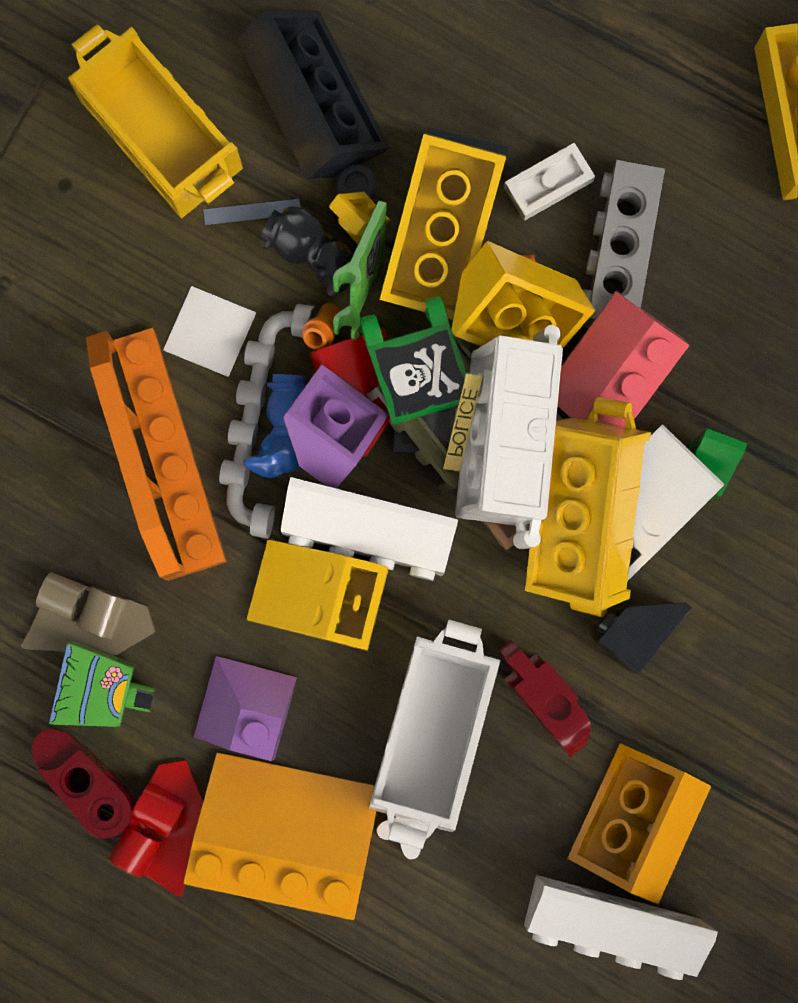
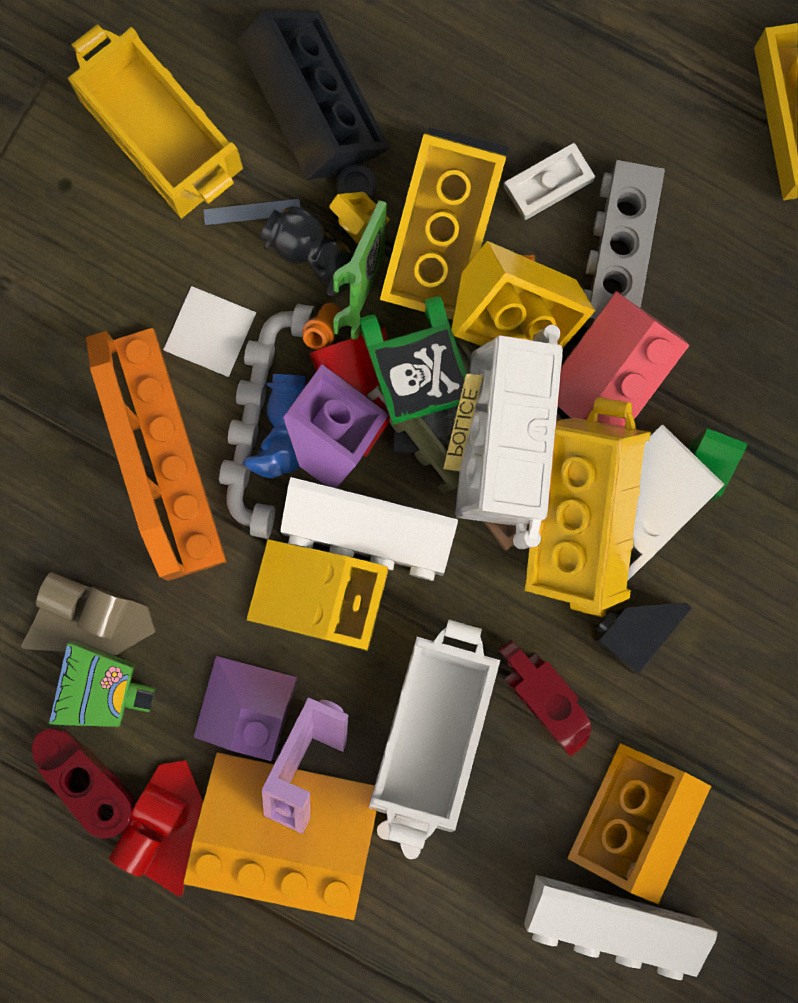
none -> lavender panel [262,697,348,834]

